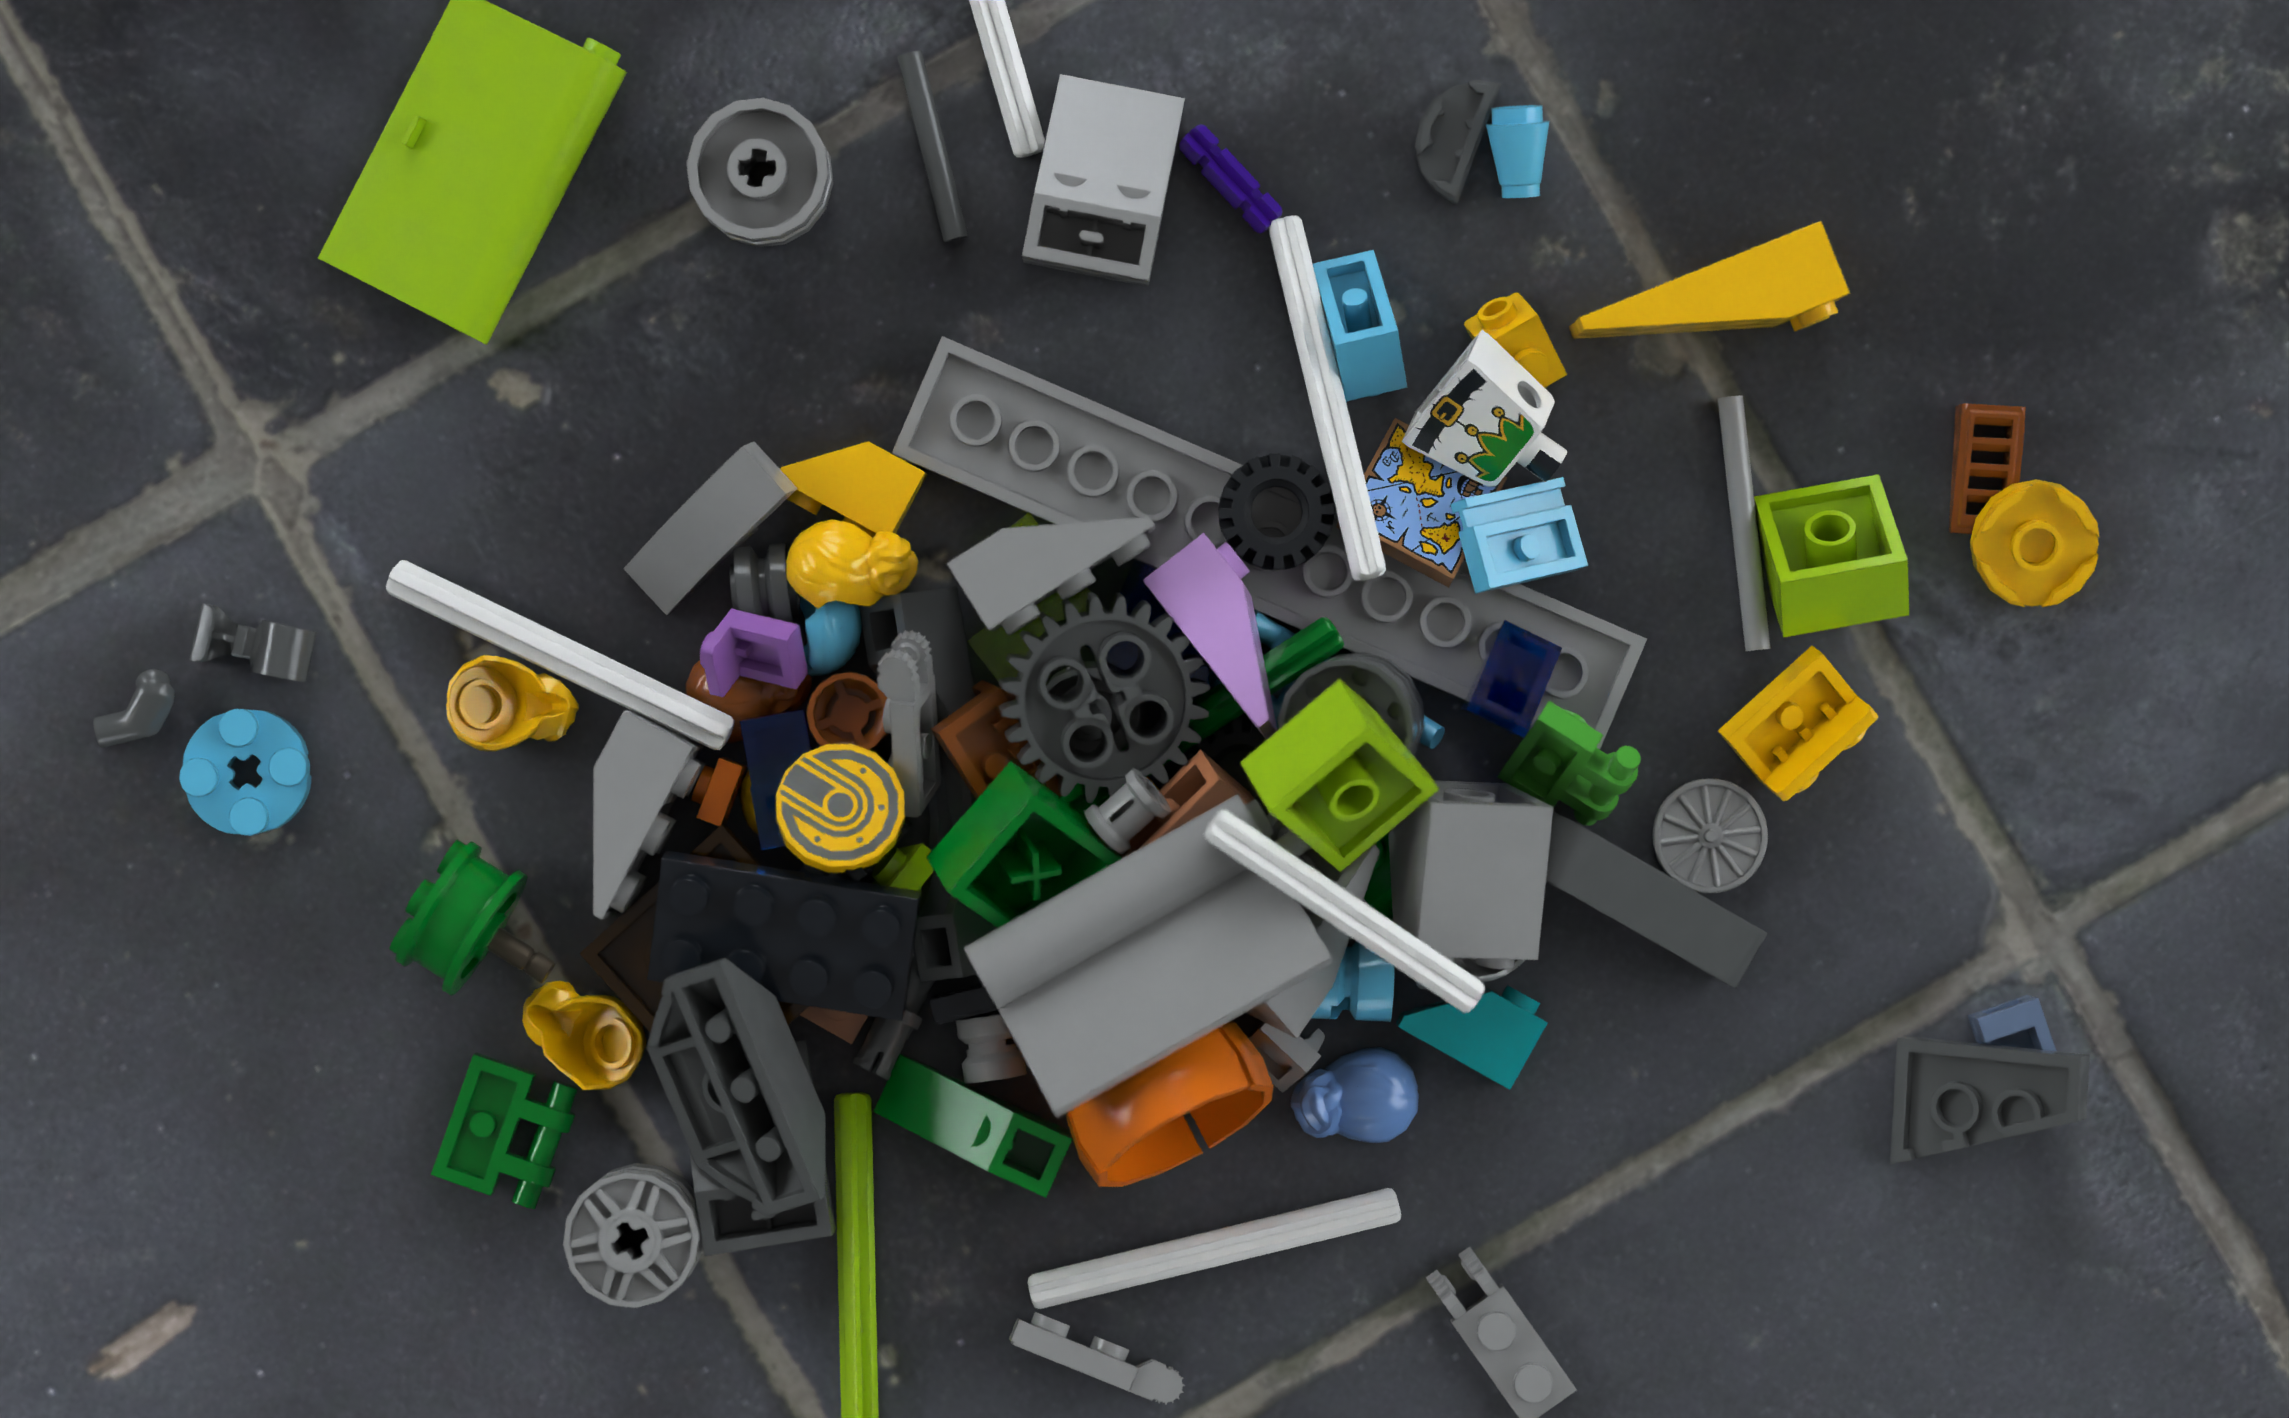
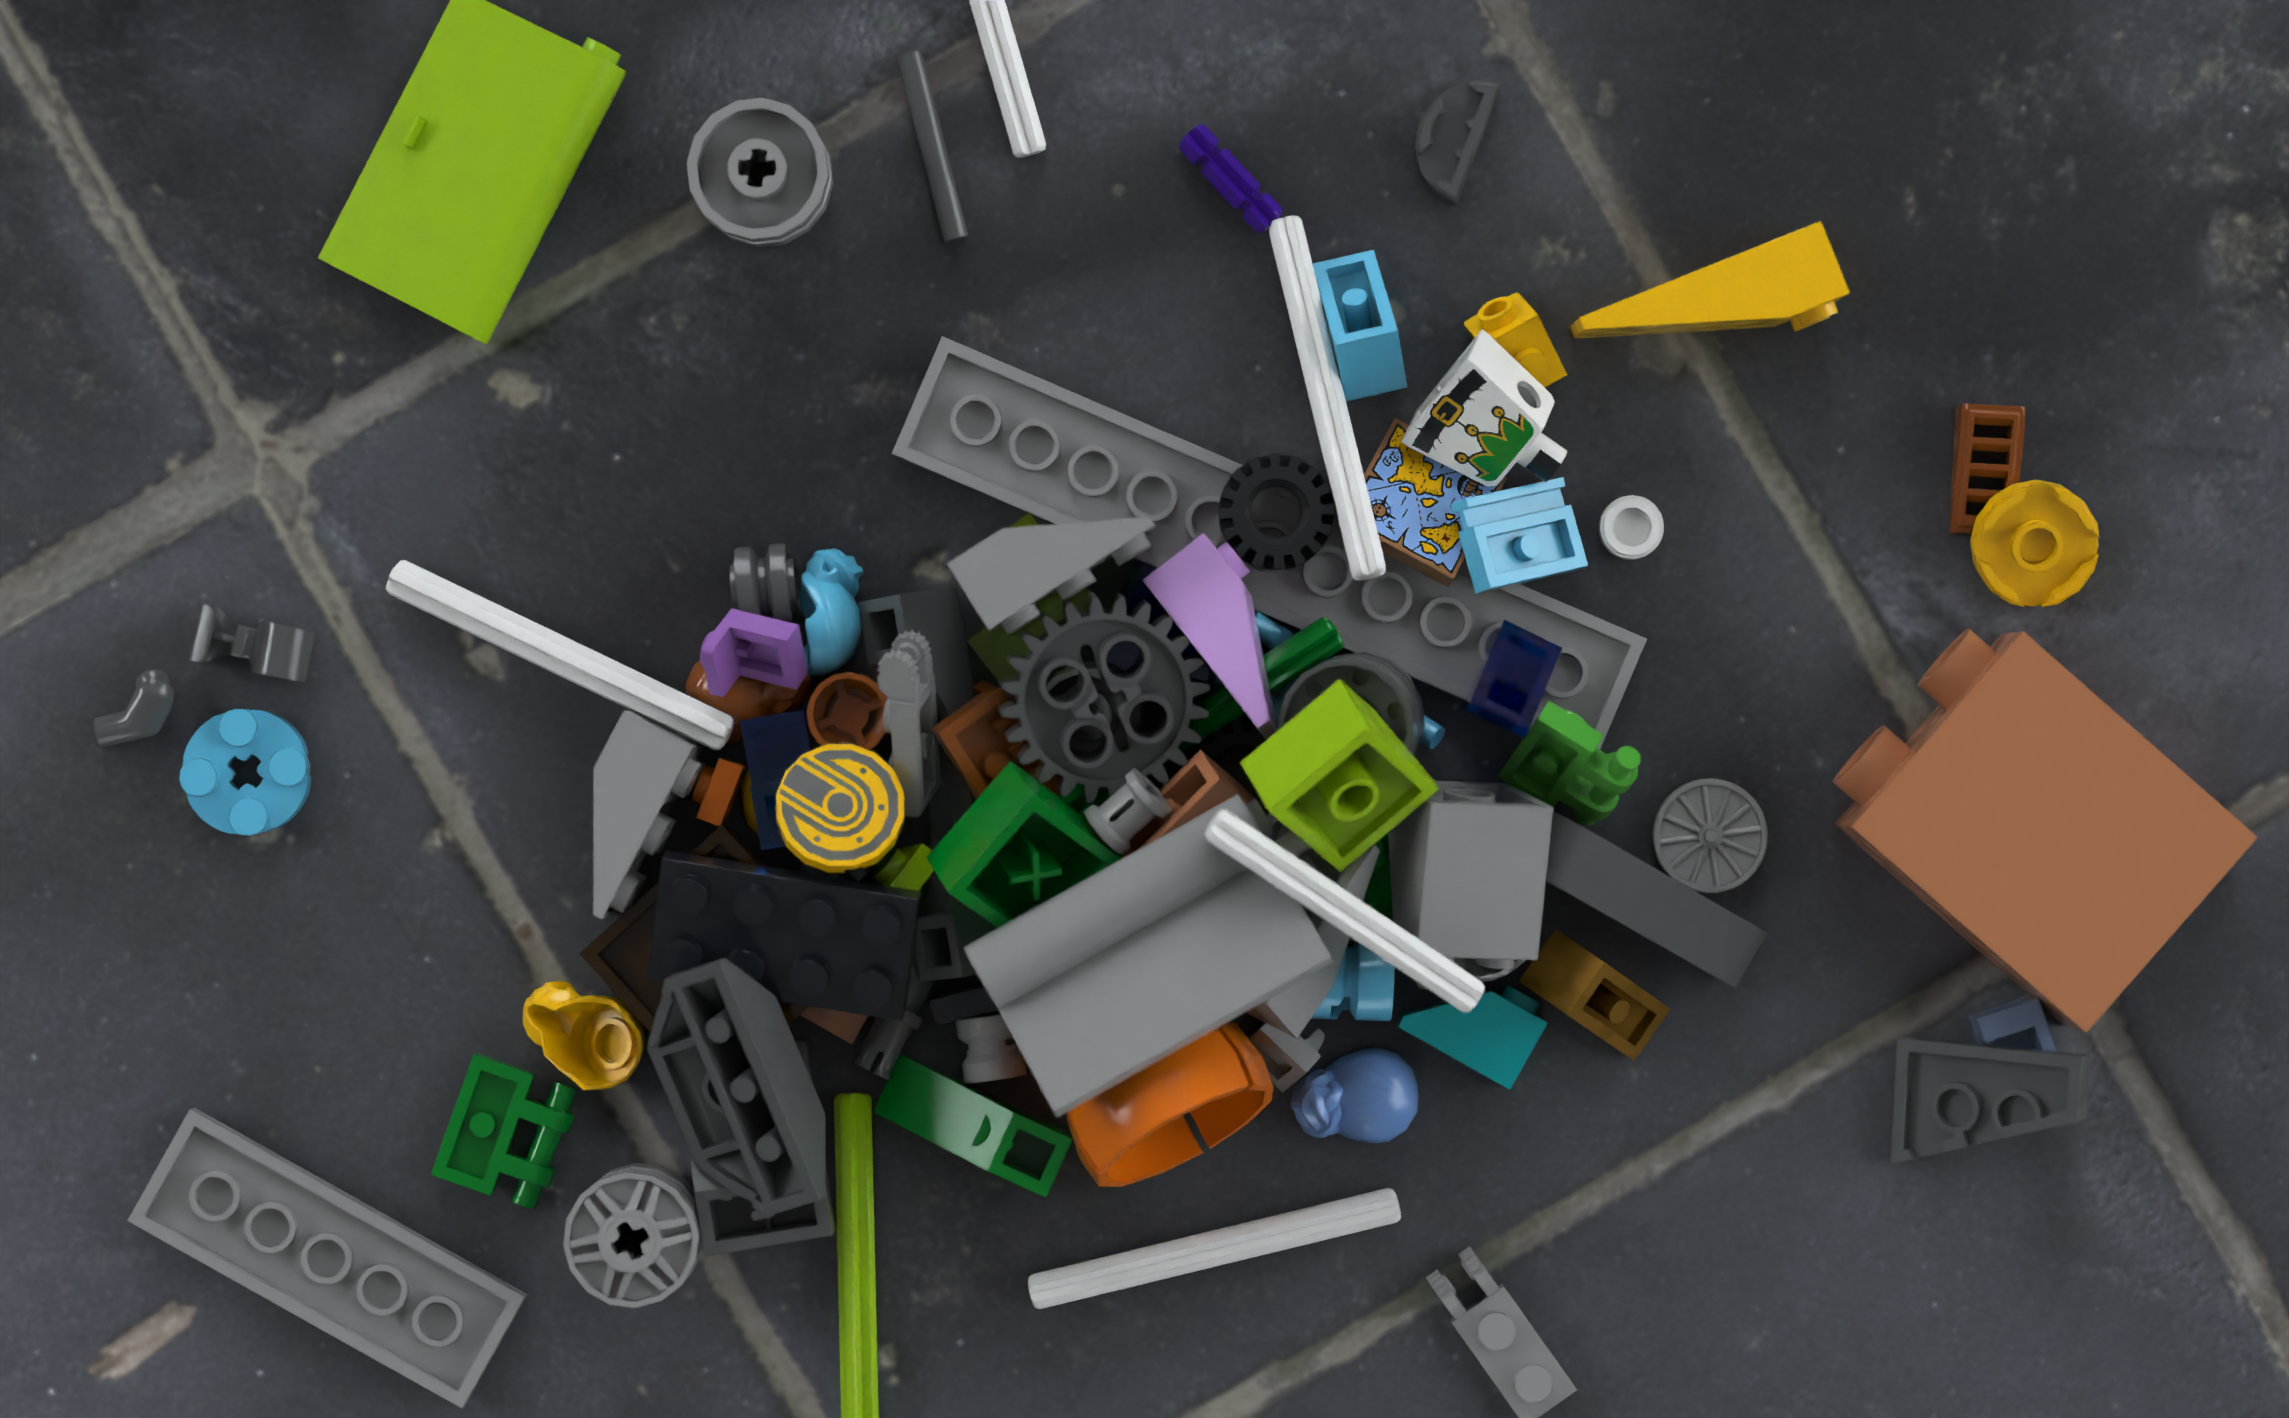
green wheel [389,840,556,996] -> none
yellow hair [446,655,579,751] -> none
light grey slope [624,441,798,615] -> none
yellow slope [780,441,927,538] -> none
yellow hair [786,519,919,608] -> none
light grey hinge [1009,1312,1185,1405] -> none
light grey slope [1022,74,1185,287] -> none
medium azure cone [1486,105,1550,198] -> none
light grey bar [1717,395,1771,651] -> none
yellow bracket [1718,645,1878,801] -> none
lime slope [1754,474,1909,638] -> none
none -> light grey plate [127,1107,527,1408]
none -> pearl gold slope [1519,929,1670,1061]
none -> white tile [1599,495,1664,560]
none -> nougat brick [1833,628,2258,1033]

